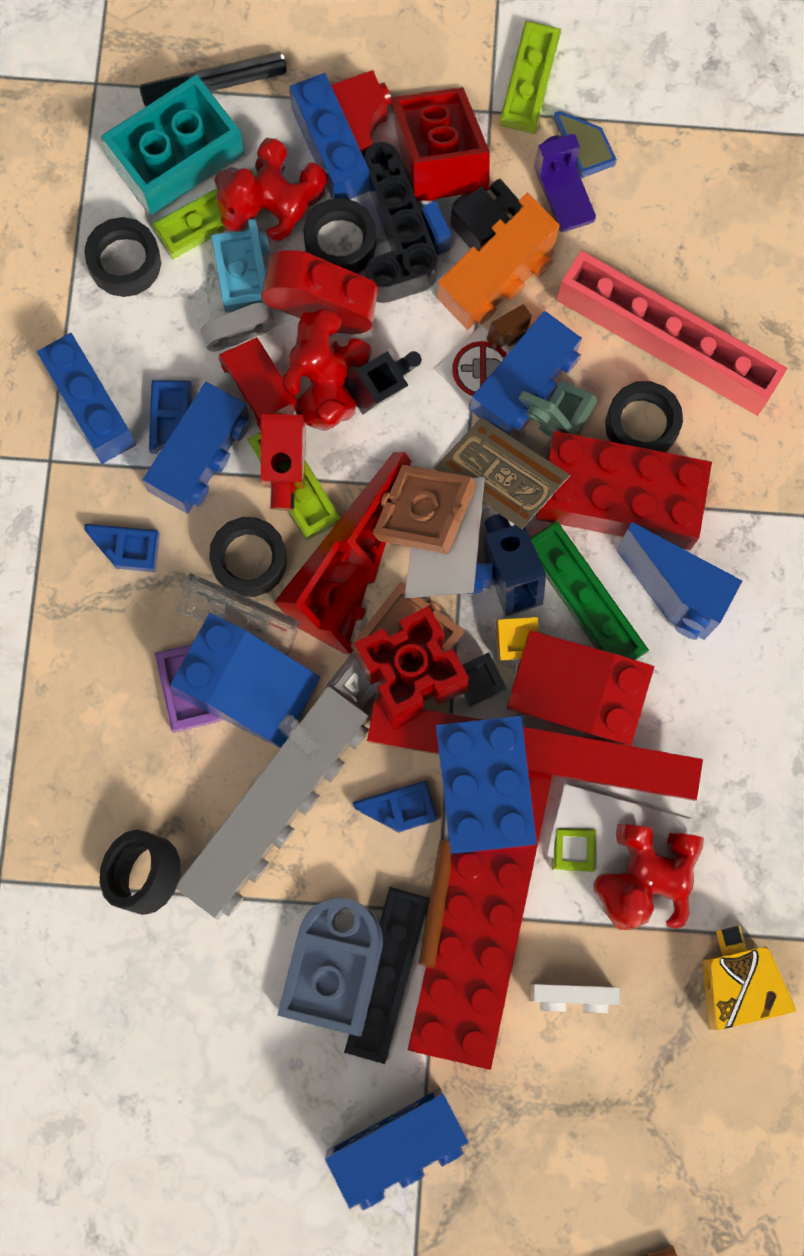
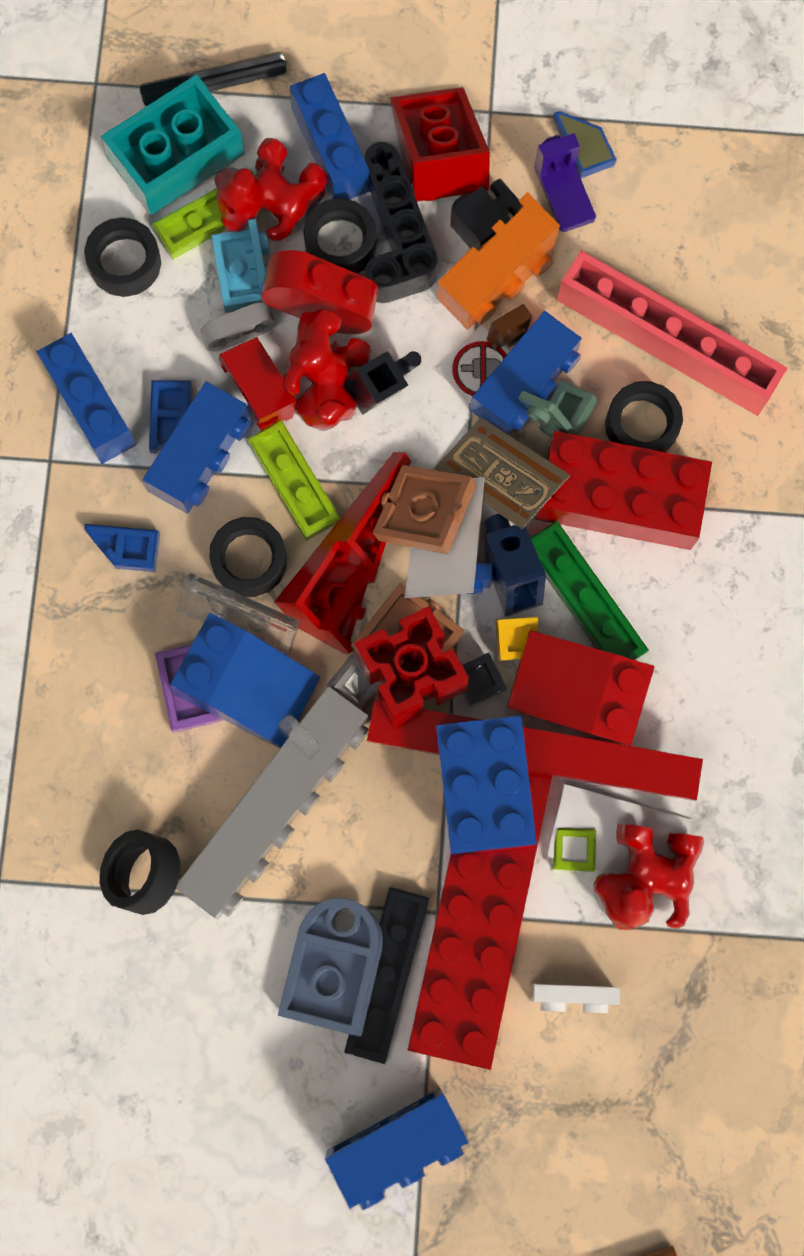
red torso [261,414,306,511] -> none
red arch [331,70,391,157] -> none
blue tile [353,780,438,833] -> none
dark orange bar [418,840,451,968] -> none
blue tile [422,201,451,255] -> none
lime tile [499,21,561,134] -> none
blue slope [616,522,742,640] -> none
yellow torso [703,925,797,1031] -> none

